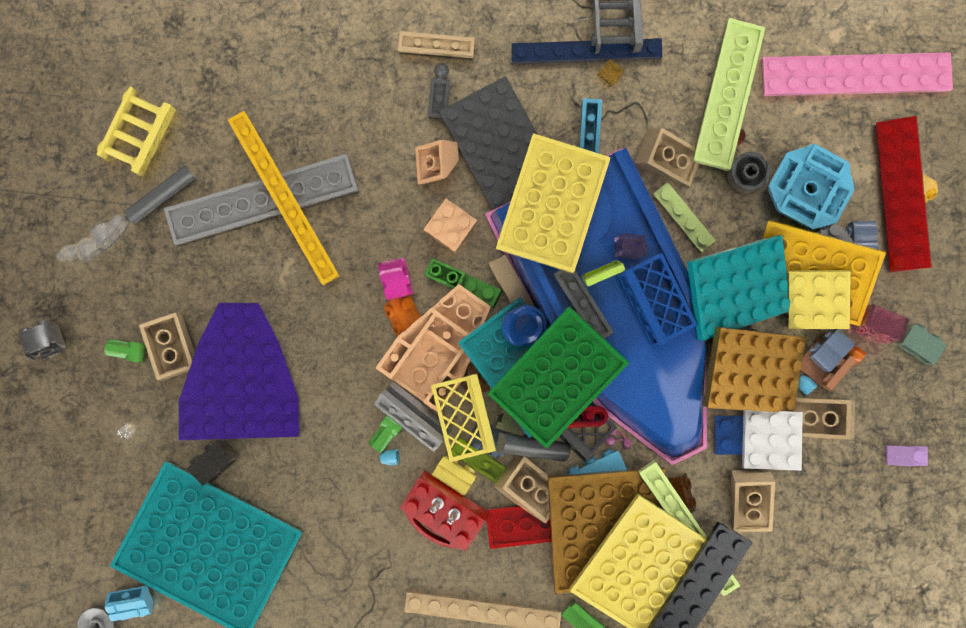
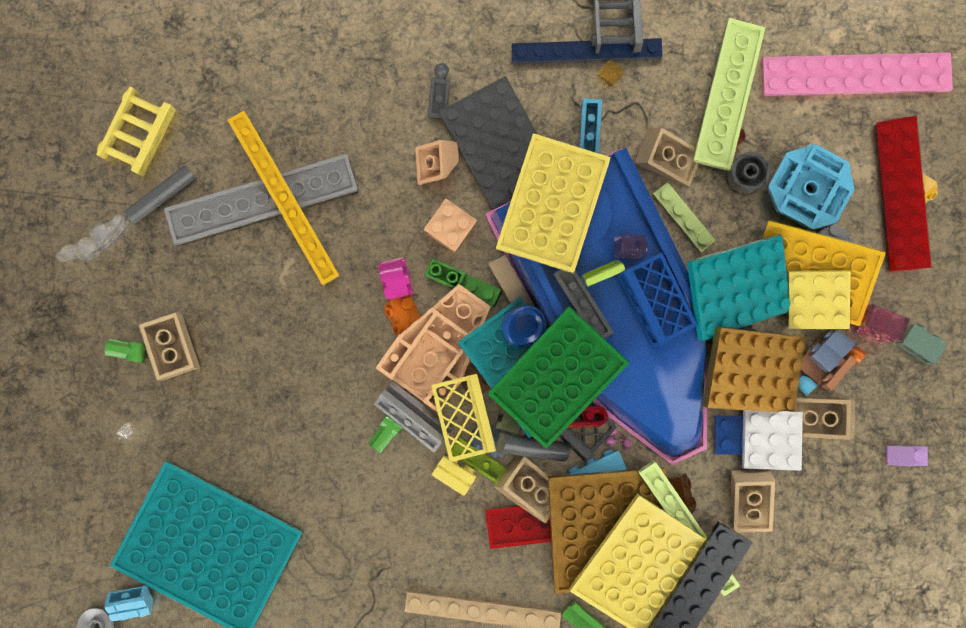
flat silver brick [19,320,66,361] -> none
dark purple piece [179,303,299,441] -> none
clear smoke brick [187,440,241,486] -> none
medium azure hose [380,449,400,465] -> none
tan plate [398,31,475,58] -> none
red piece [400,470,489,551] -> none
sand blue brick [845,221,879,250] -> none

